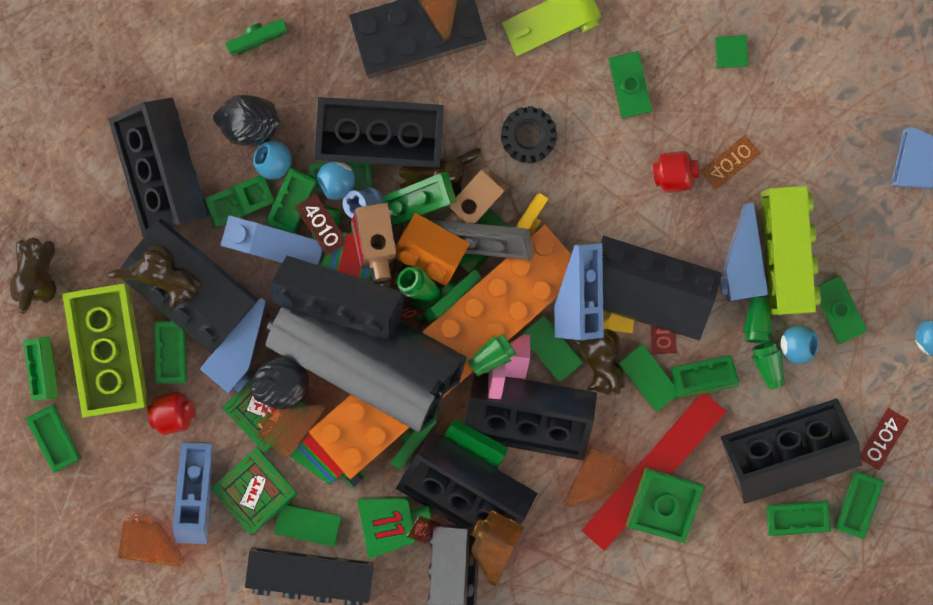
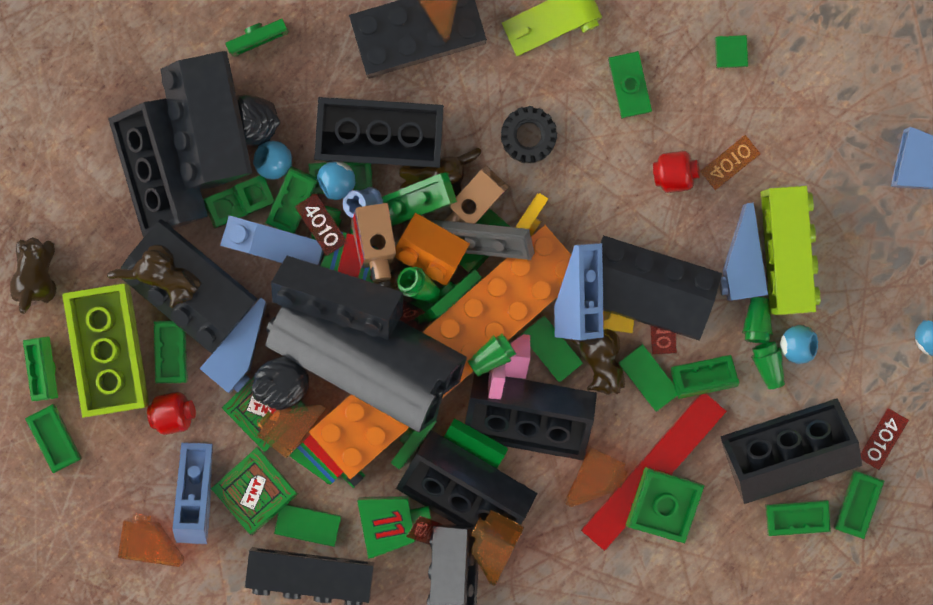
green plate [816,275,868,344] -> none
none -> black slope [160,51,252,190]

